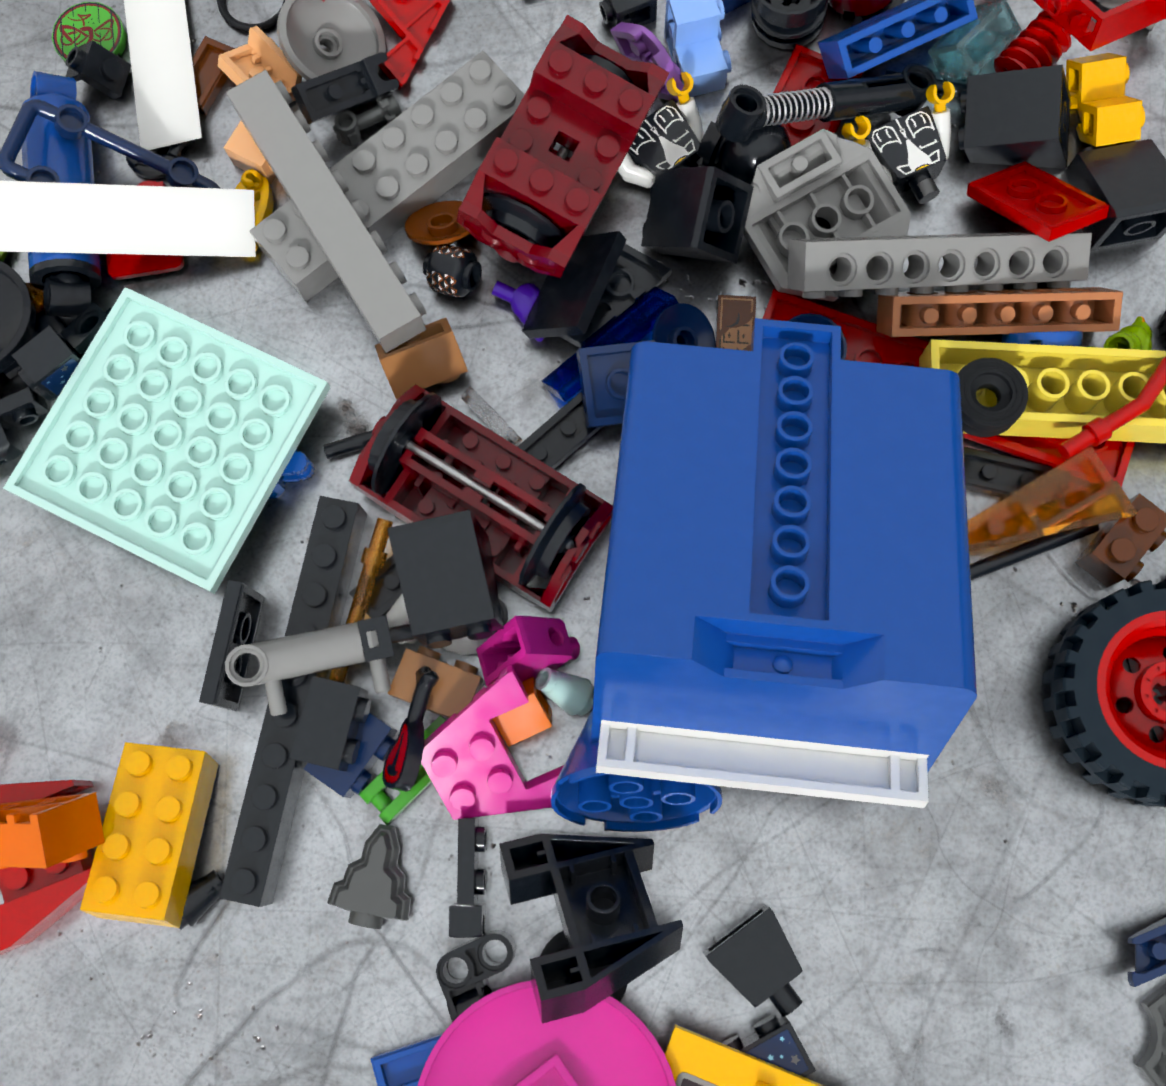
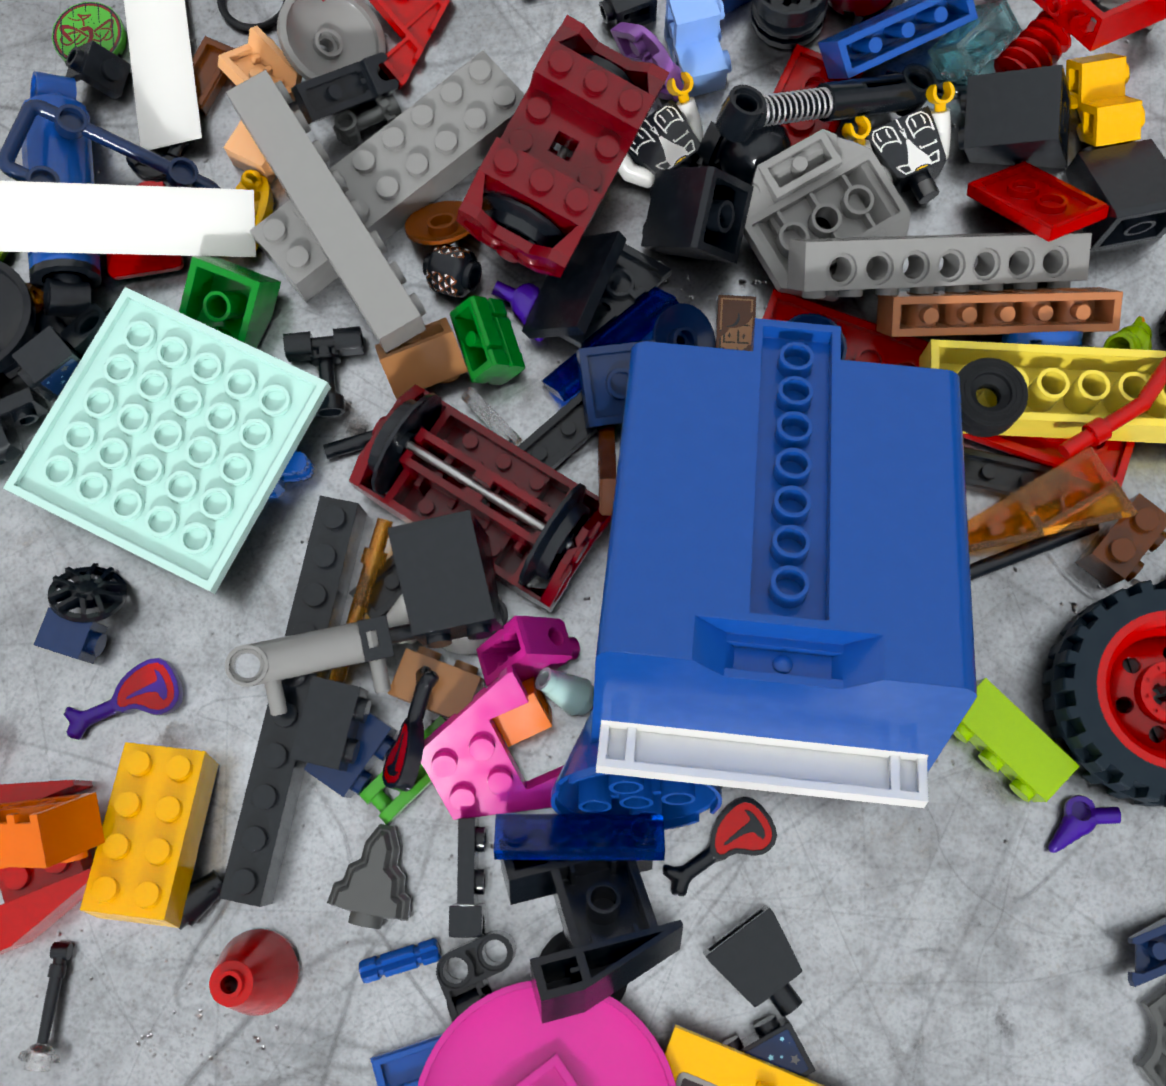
black tile [199,580,264,711] -> none
none -> black piece [18,942,73,1072]
none -> dark blue brick [34,607,108,664]
none -> black wheel [48,563,127,623]
none -> dark purple piece [64,658,184,740]
none -> green slope [179,256,281,349]
none -> red cone [209,928,300,1016]
none -> black bar [283,326,364,417]
none -> blue axle [359,938,441,983]
none -> green brick [450,295,525,385]
none -> clear blue plate [494,814,665,861]
none -> reddish brown tile [598,425,617,515]
none -> black piece [663,797,777,897]
none -> lime brick [953,678,1080,802]
none -> dark purple animal [1048,795,1121,853]

